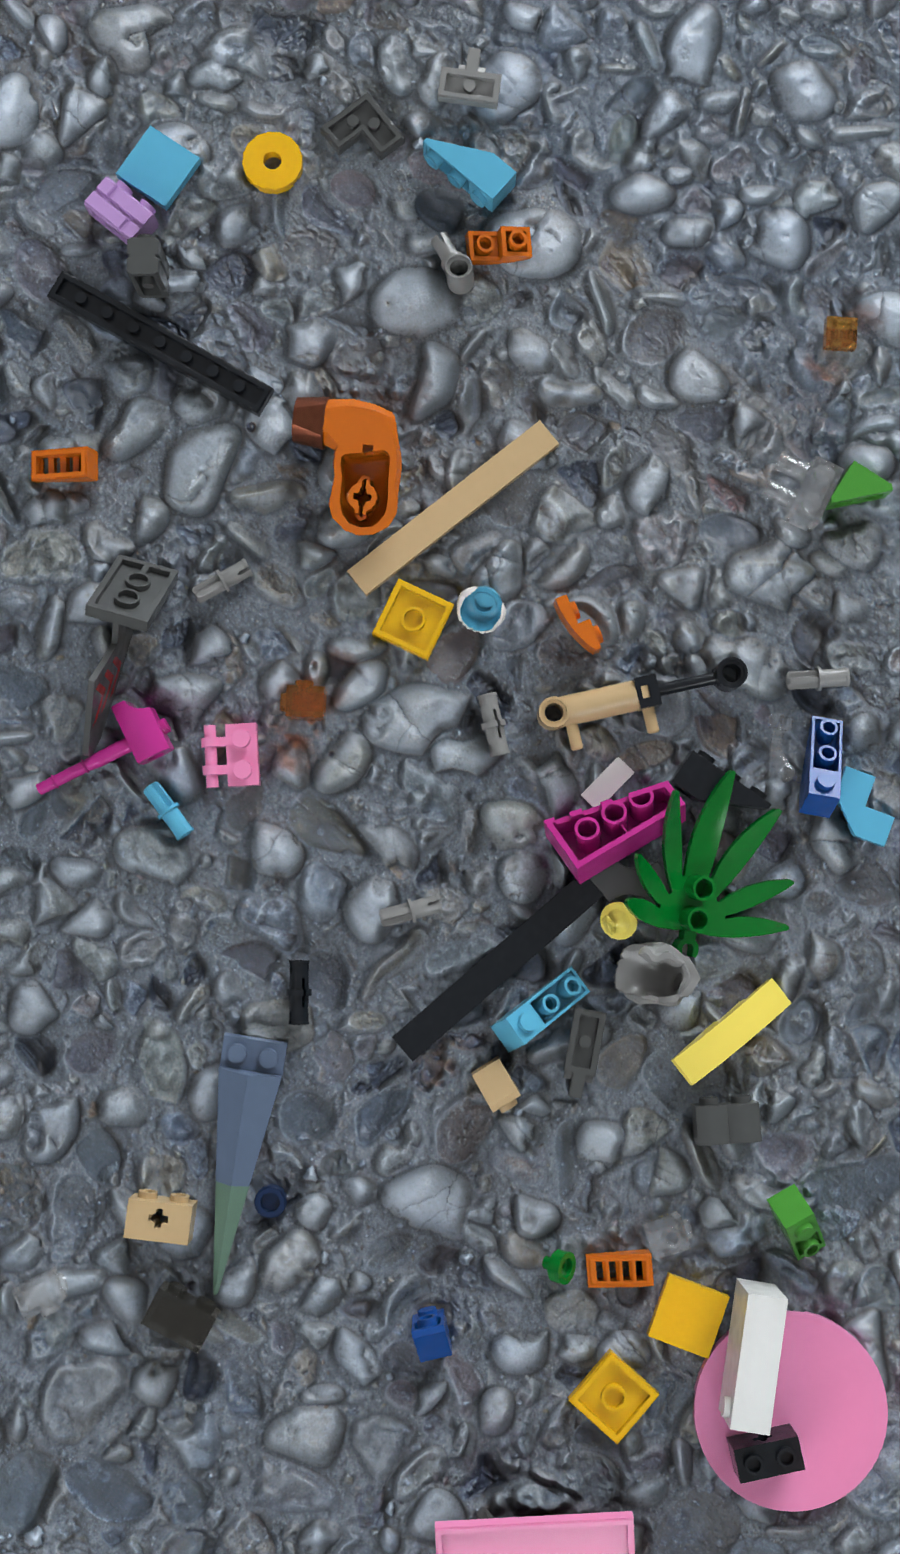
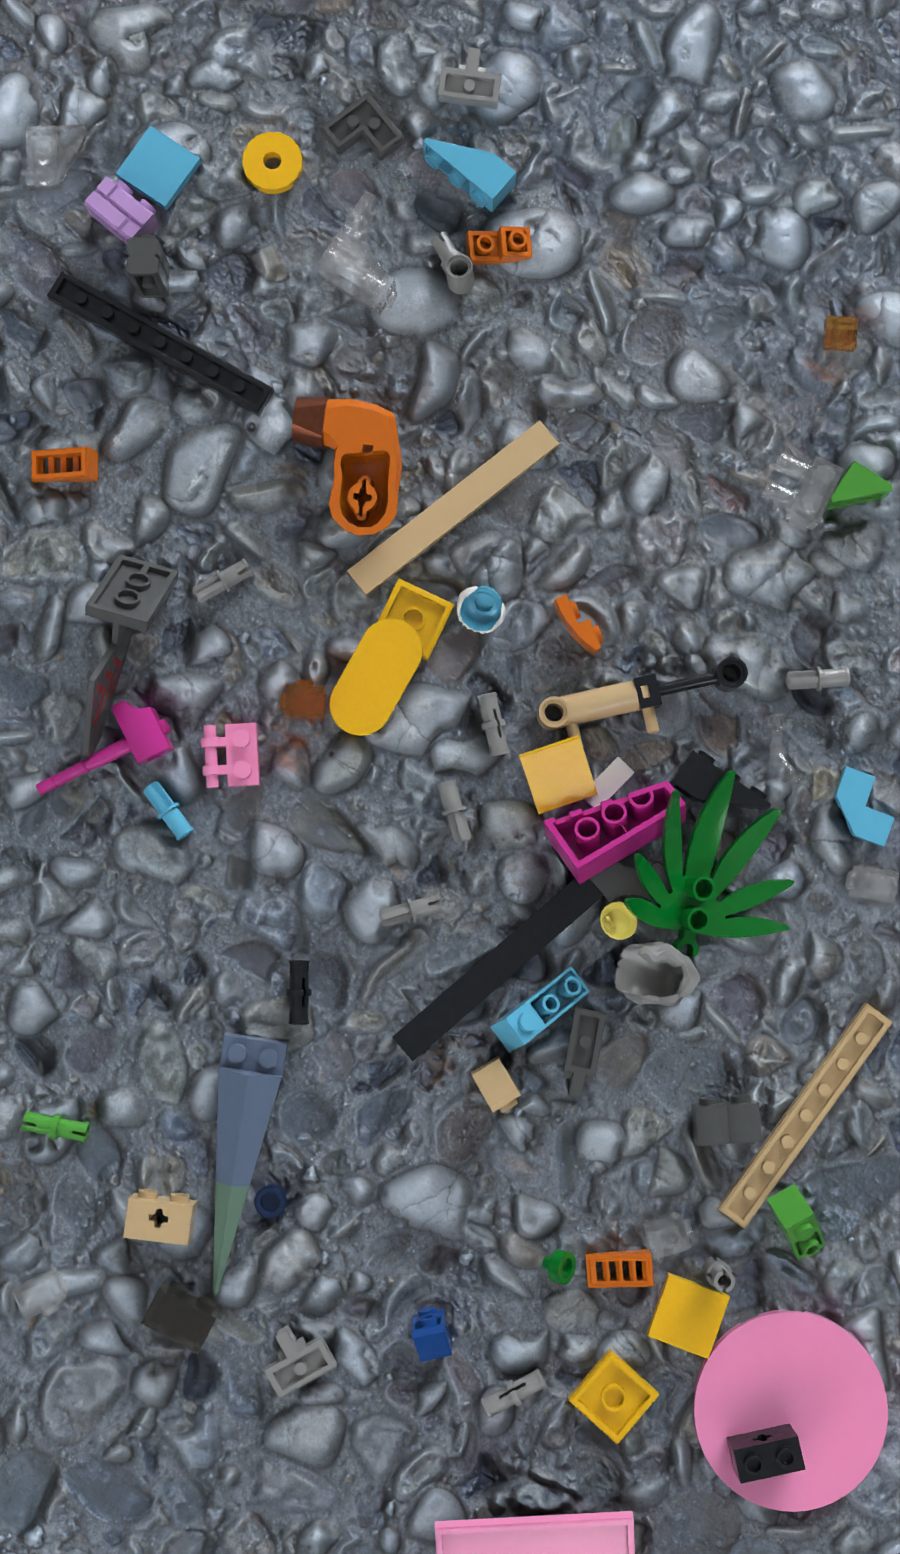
light yellow slope [671,978,792,1086] -> none
white brick [718,1278,788,1436] -> none
blue slope [798,715,843,818] -> none
none -> bright green pin [22,1111,91,1143]
none -> clear wing [26,125,87,191]
none -> light grey hinge [264,1325,337,1399]
none -> clear arch [316,191,398,315]
none -> yellow tile [330,618,423,736]
none -> light grey axle [436,780,471,843]
none -> light grey pin [481,1368,548,1418]
none -> yellow tile [519,735,598,814]
none -> light grey pin [703,1257,735,1292]
none -> tan tile [717,1003,893,1229]
none -> clear brick [846,865,899,904]

